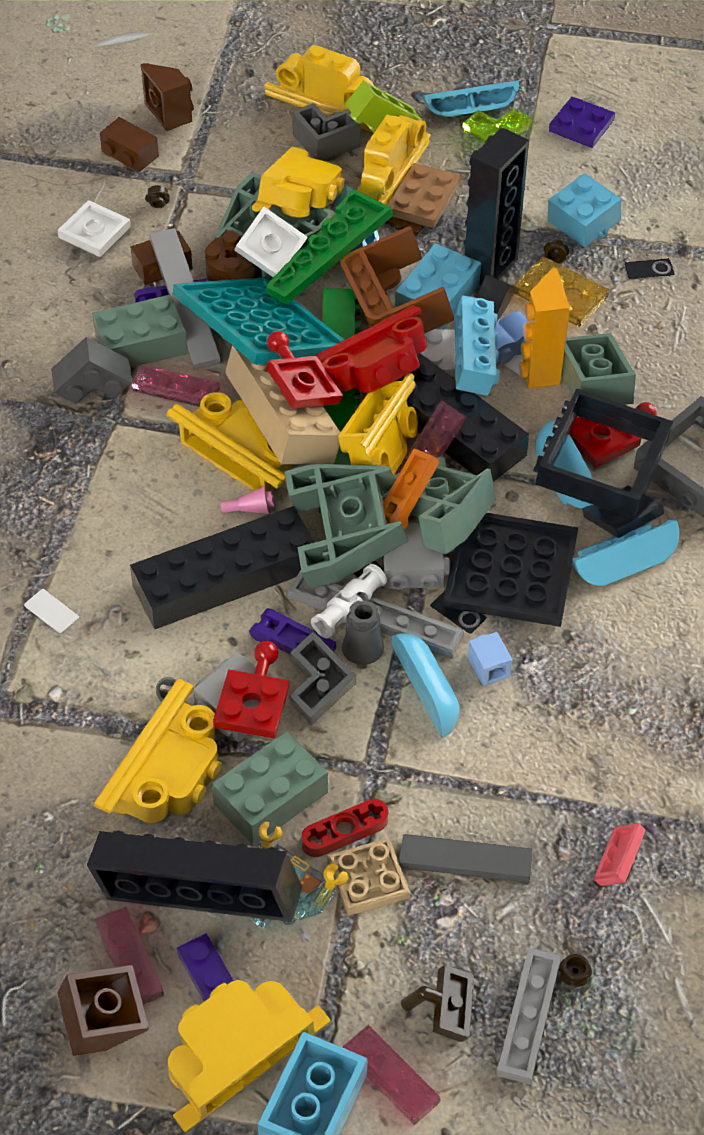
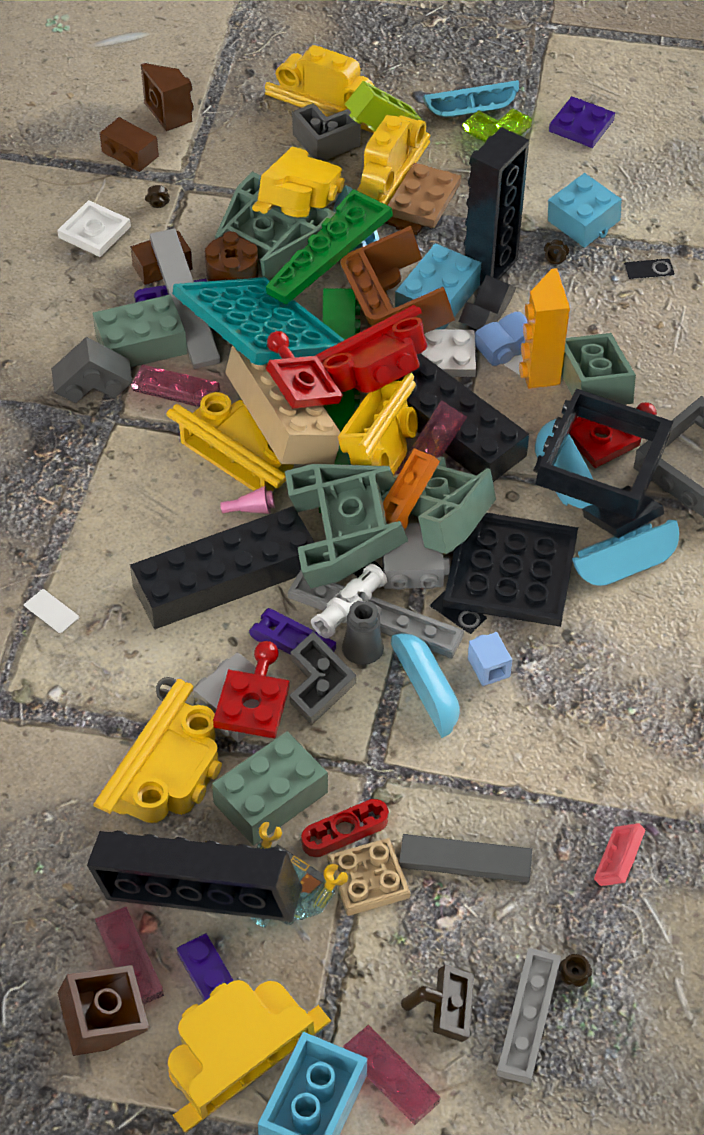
white plate [234,207,308,277] -> none
medium azure brick [454,295,500,396] -> none
clear yellow plate [514,256,609,327] -> none

